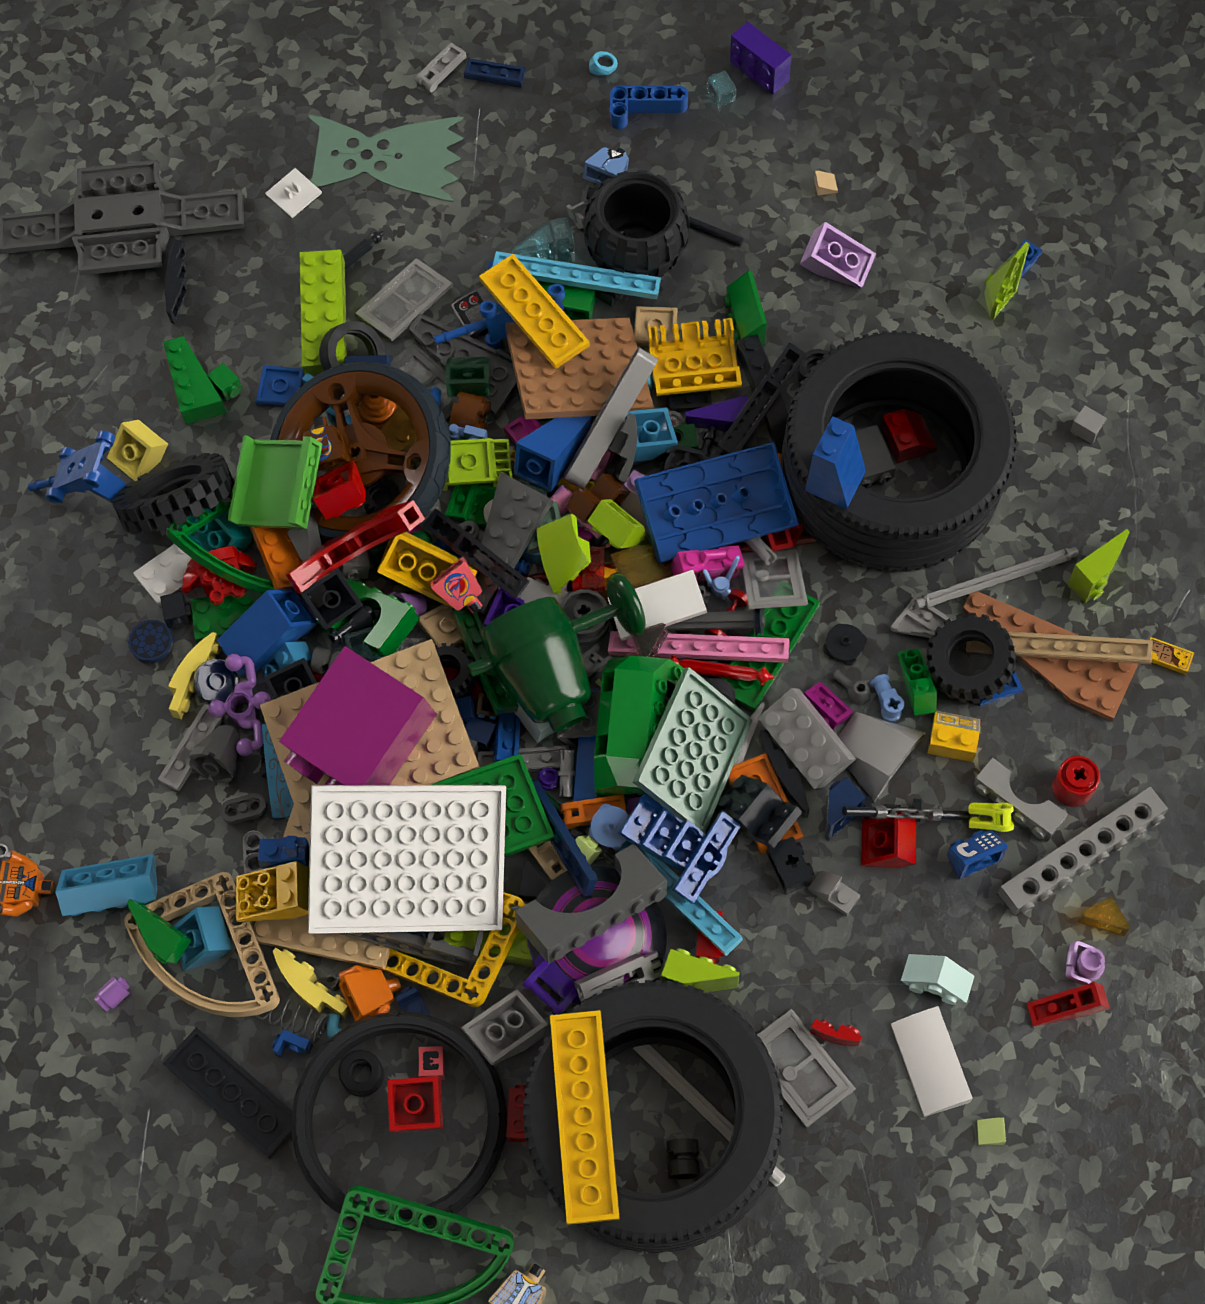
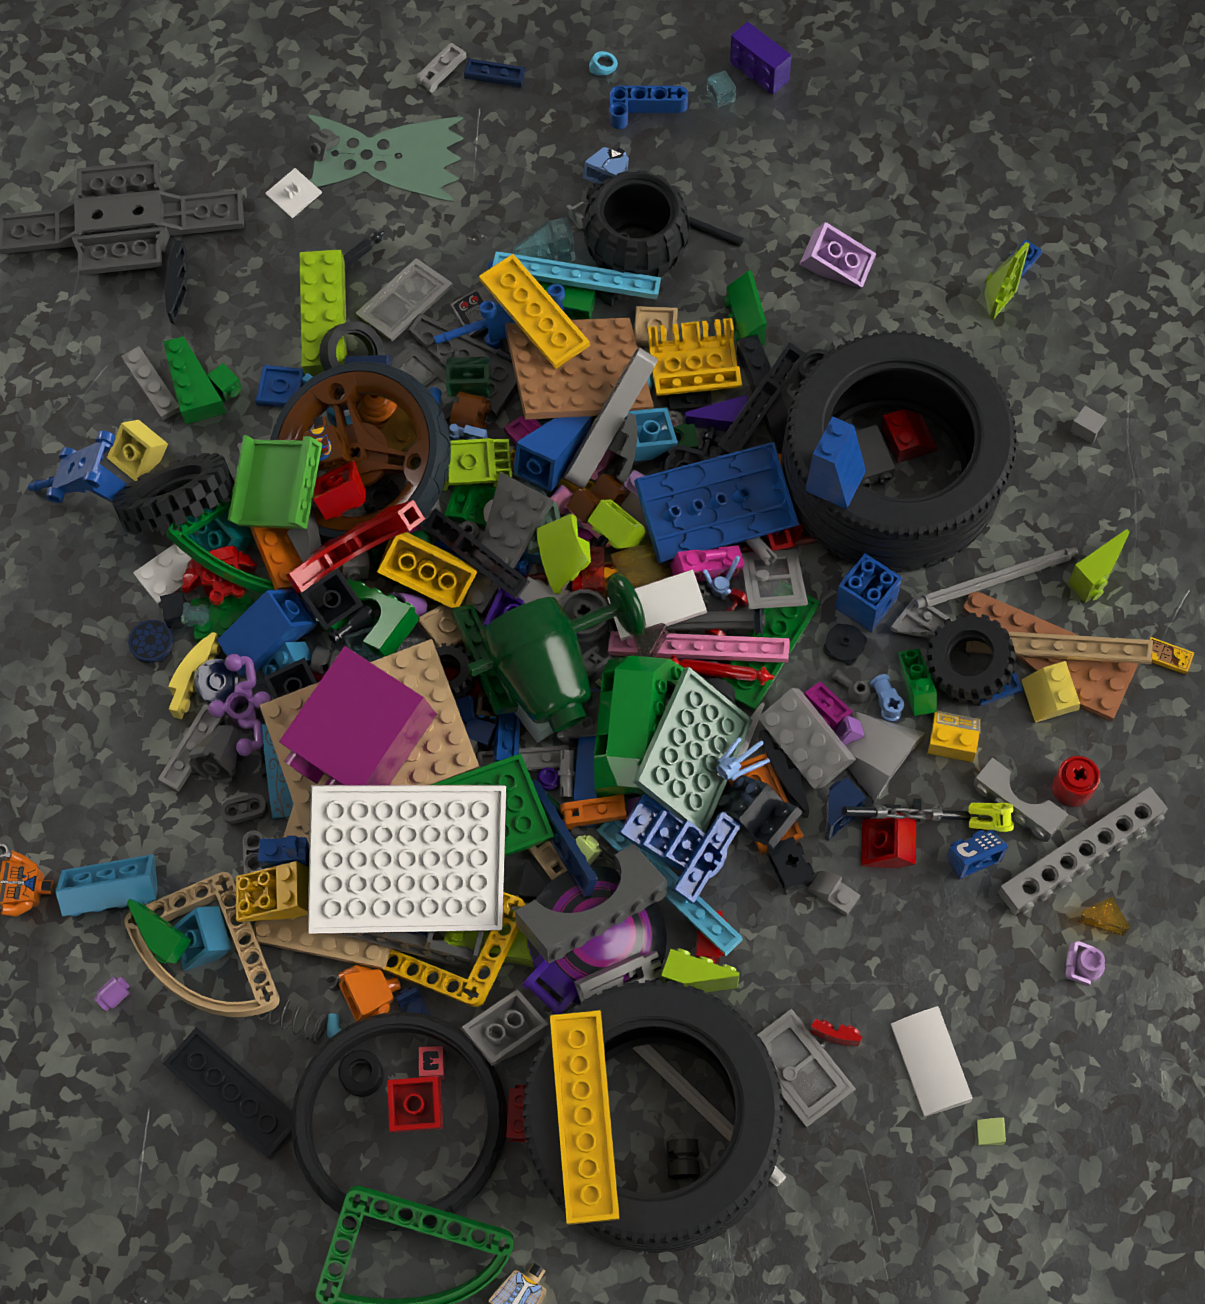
blue bracket [272,1029,313,1057] -> none
light yellow slope [273,947,350,1019] -> none
coral torso [430,557,483,613] -> none
medium blue piece [589,804,629,849] -> none
tan slope [814,171,838,195] -> none
light aqua brick [901,954,974,1005] -> none
red slope [1027,982,1110,1027] -> none
none -> light grey plate [121,346,180,421]
none -> clear light blue brick [181,602,210,627]
none -> dark grey bracket [307,128,340,161]
none -> light blue plant [716,737,770,781]
none -> medium lavender slope [834,715,864,745]
none -> blue brick [835,553,902,633]
none -> light yellow slope [1021,661,1080,723]

